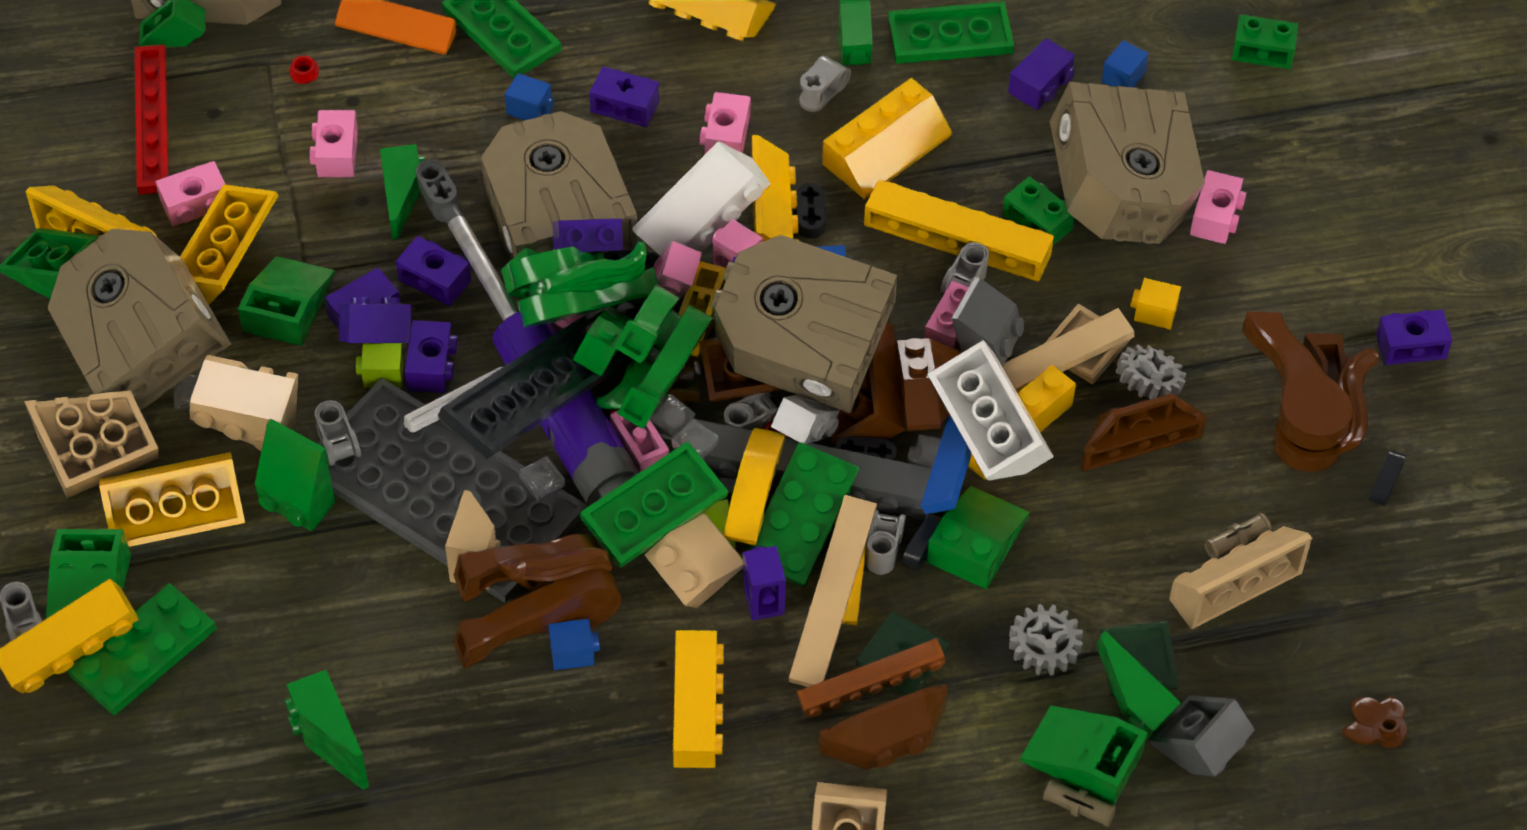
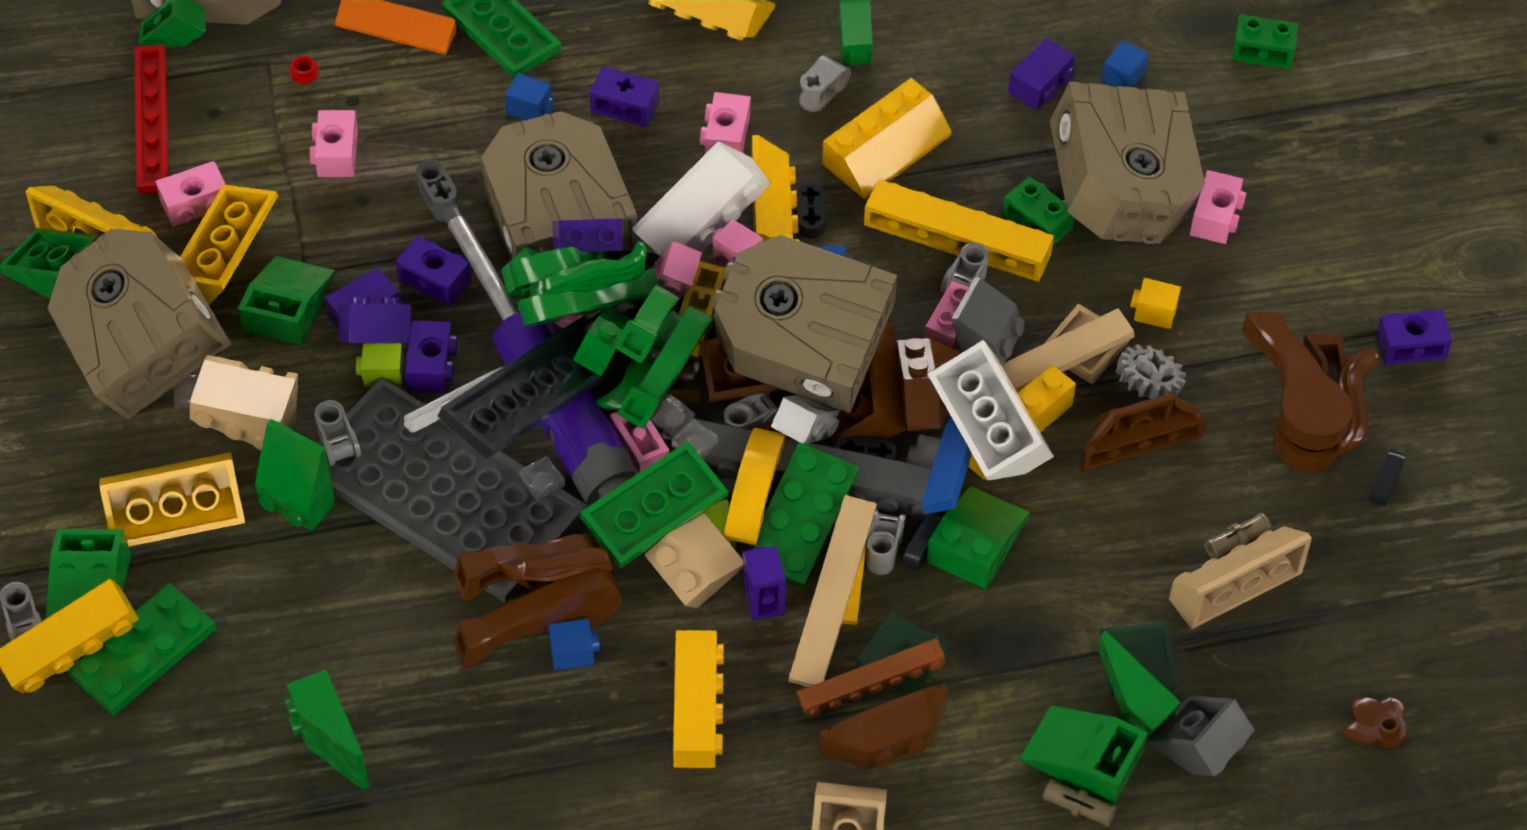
tan wedge [24,390,158,498] -> none
green slope [380,144,425,240] -> none
tan slope [445,490,500,590] -> none
green plate [887,1,1014,64] -> none
light grey gear [1009,604,1083,675] -> none

